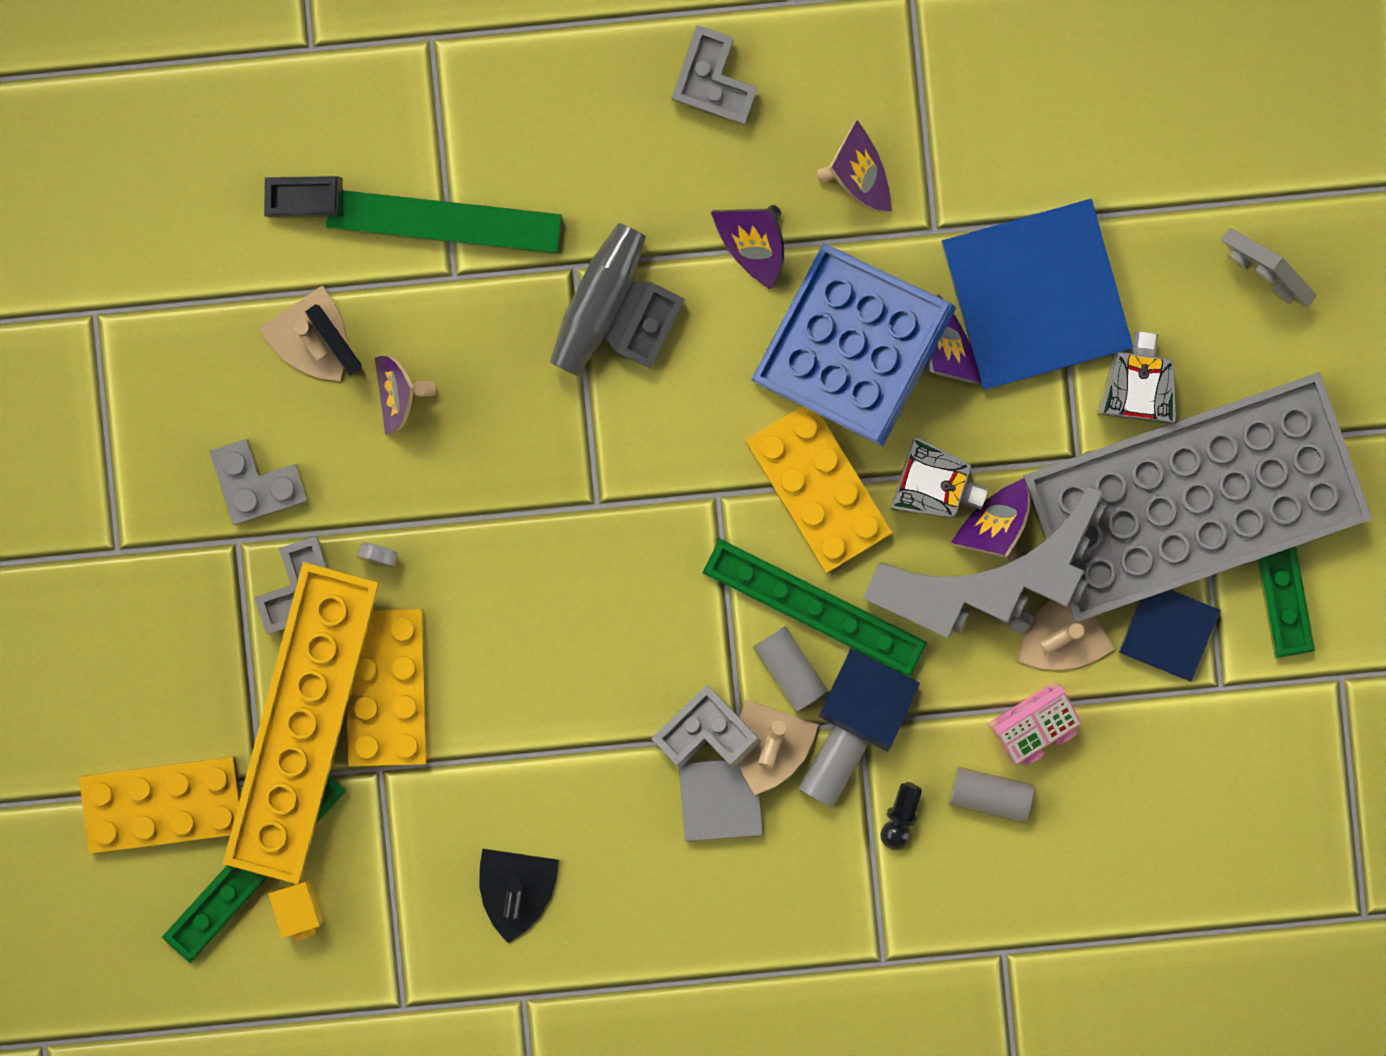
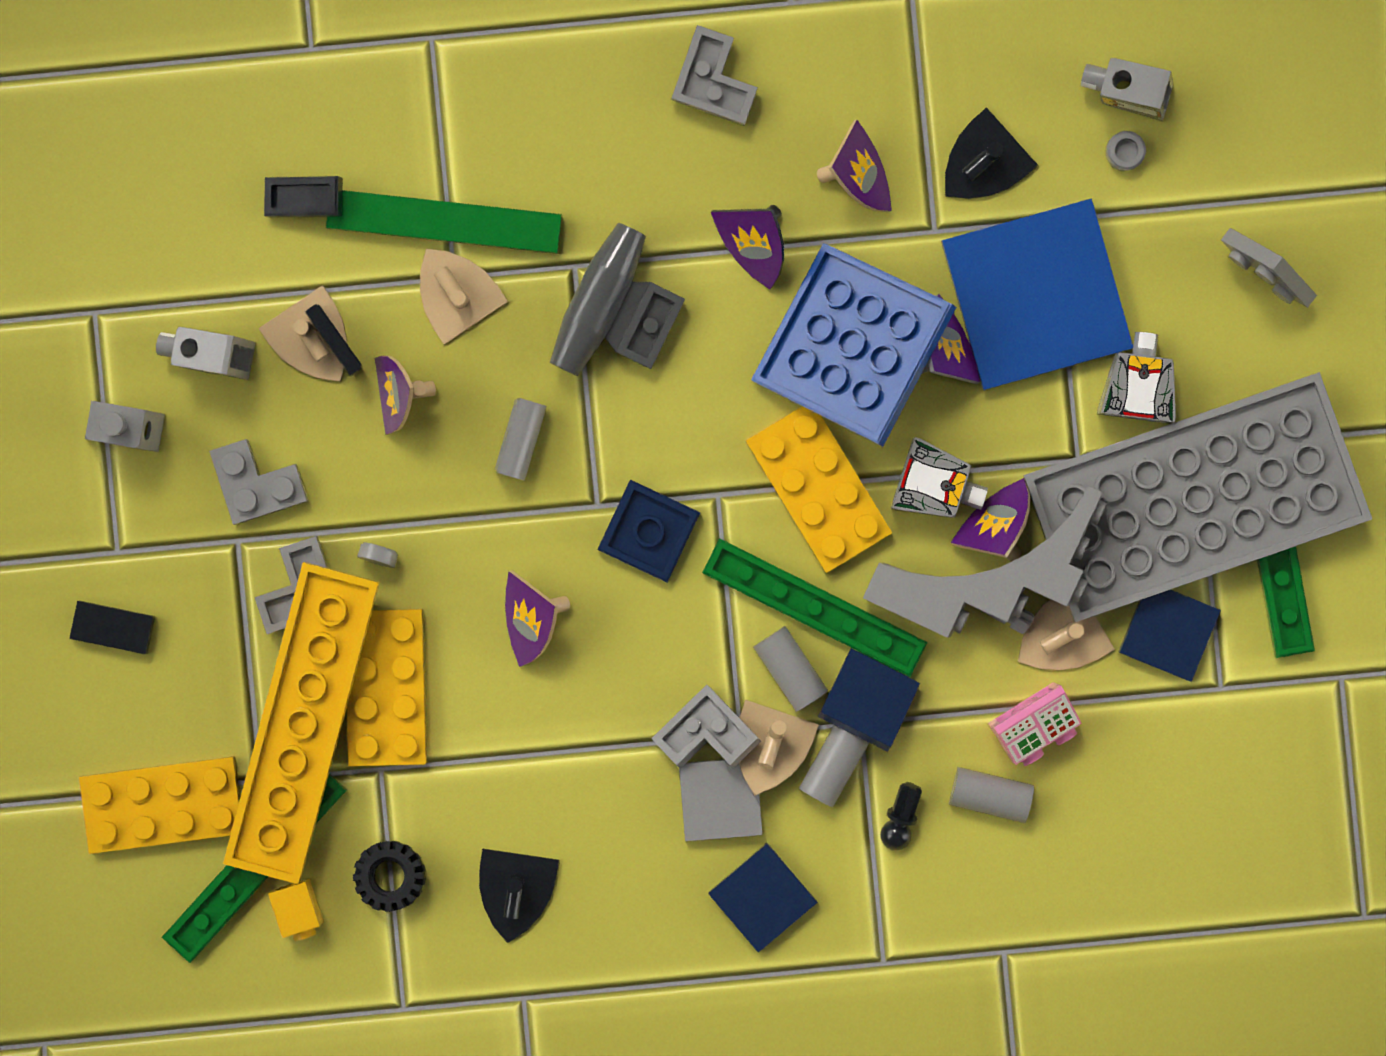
none -> black tile [69,600,155,654]
none -> light grey torso [85,400,165,452]
none -> light grey torso [156,326,256,380]
none -> black tyre [353,841,426,912]
none -> tan shield [420,249,508,345]
none -> light grey brick [494,398,547,481]
none -> dark purple shield [505,570,570,667]
none -> dark blue tile [597,480,701,583]
none -> dark blue tile [708,842,818,953]
none -> black shield [945,107,1038,199]
none -> light grey torso [1081,58,1174,121]
none -> light grey tile [1106,131,1146,171]

